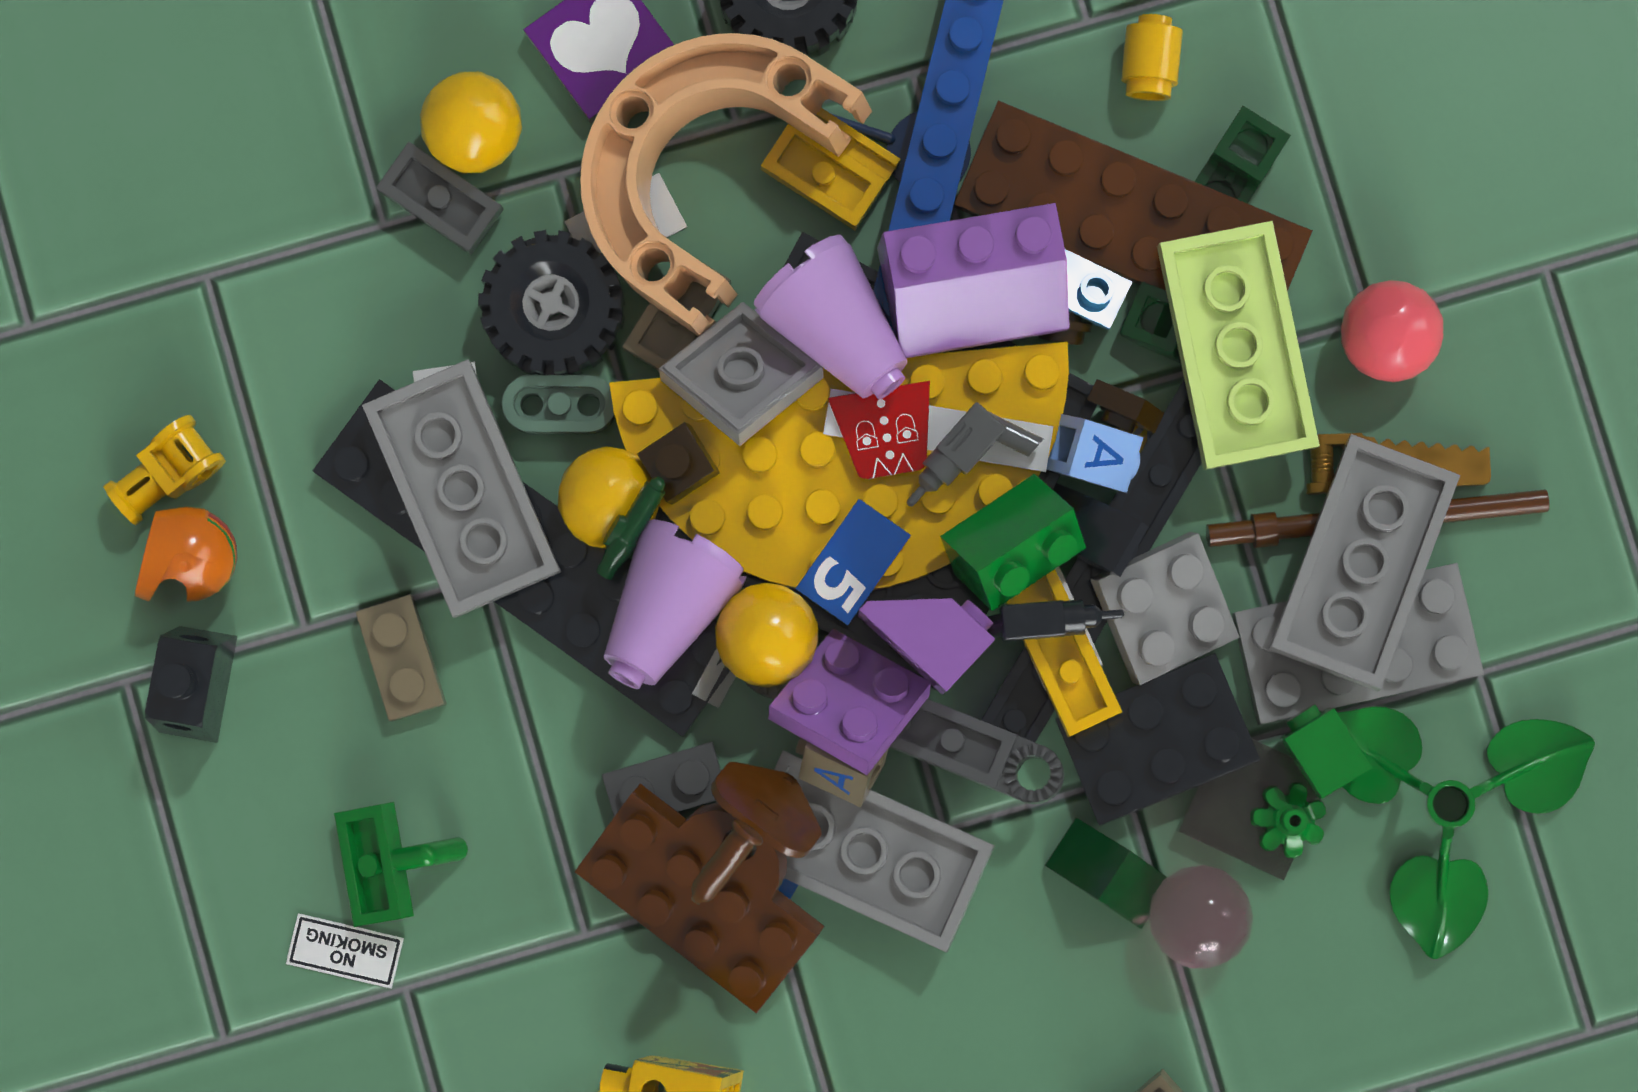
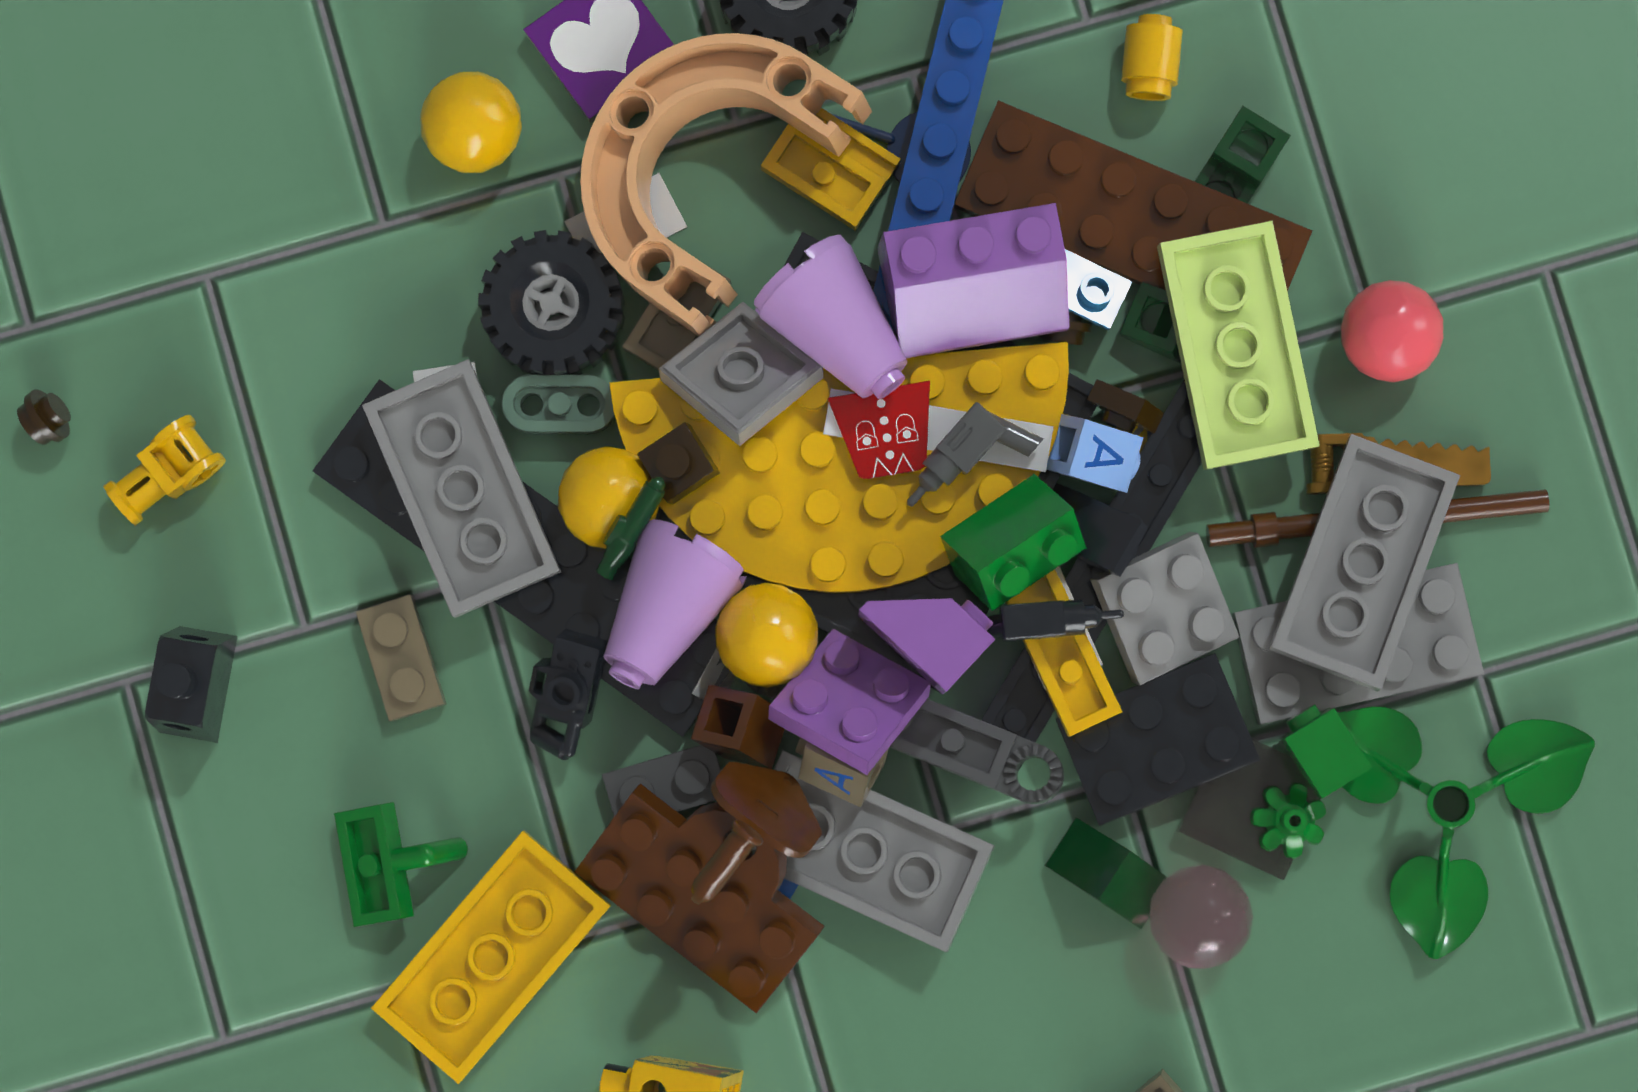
orange helmet [135,506,237,602] -> none
white sticker [286,913,404,989] -> none
dark grey plate [376,142,504,255] -> none
blue sticker [795,499,911,625] -> none
none -> dark brown plate [17,389,71,445]
none -> yellow plate [371,830,612,1084]
none -> black piece [528,629,608,760]
none -> reddish brown brick [691,684,785,769]

